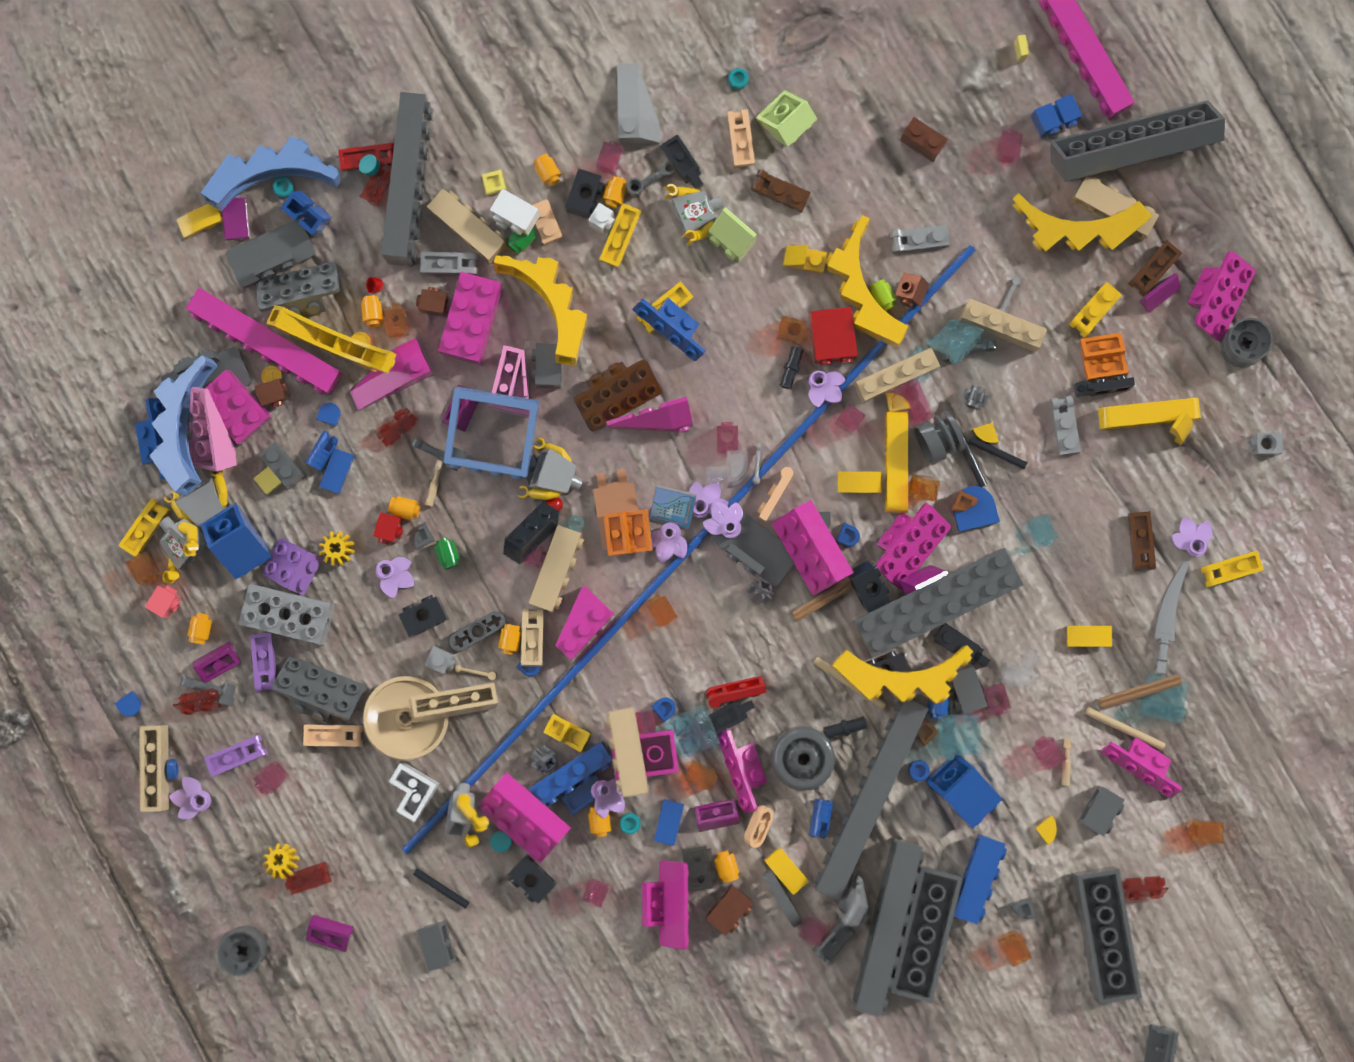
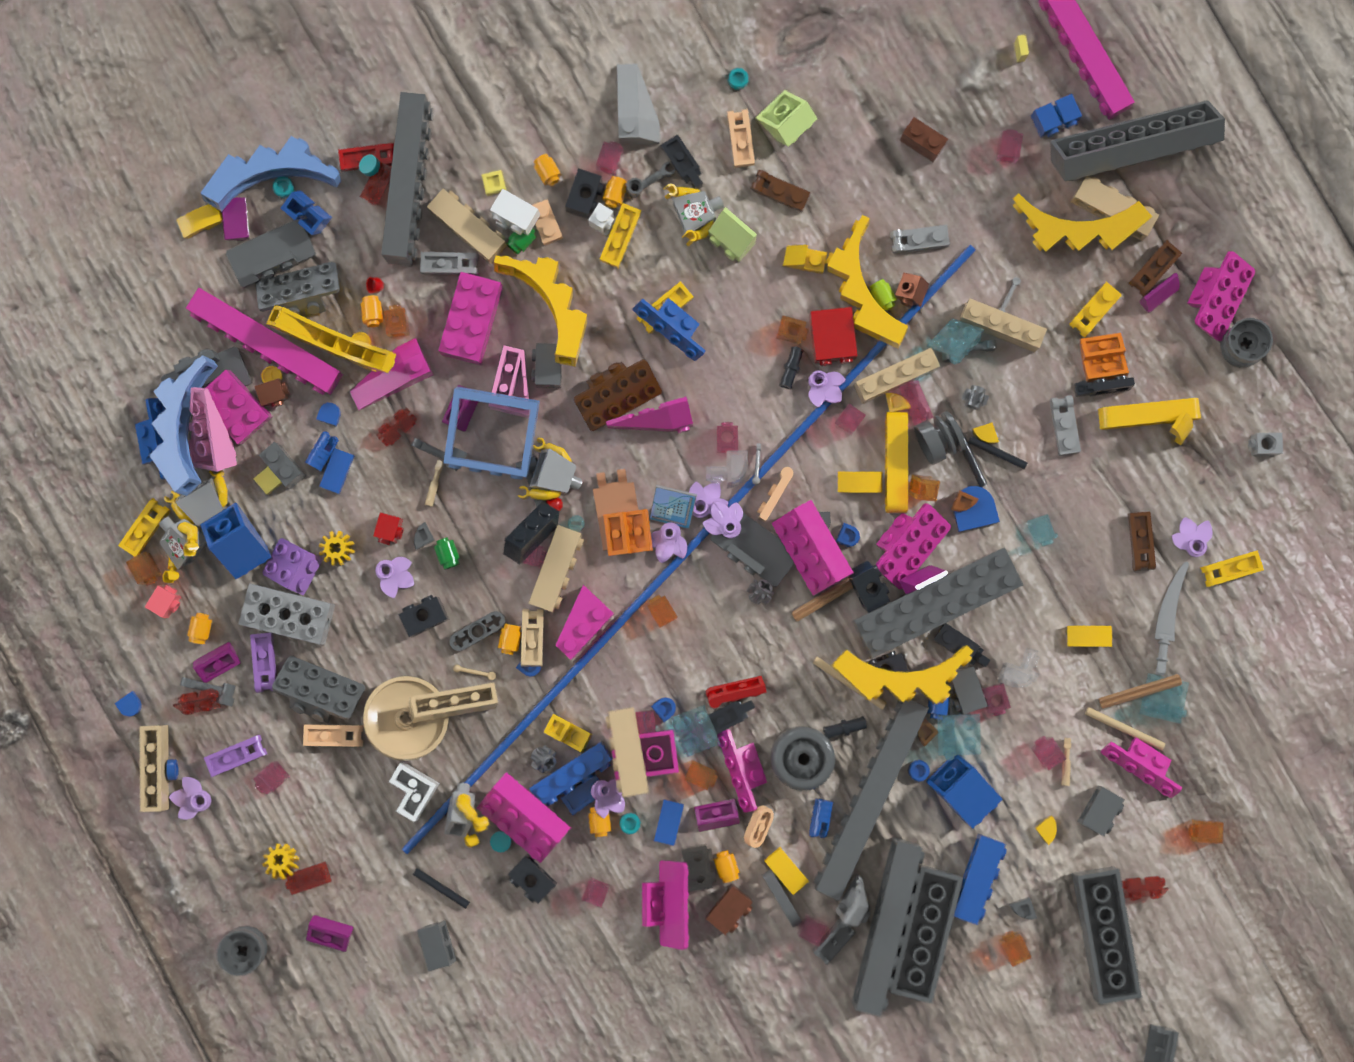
light orange brick [388,496,421,521] -> none
copper brick [416,287,449,317] -> none
light grey brick [425,646,456,674] -> none

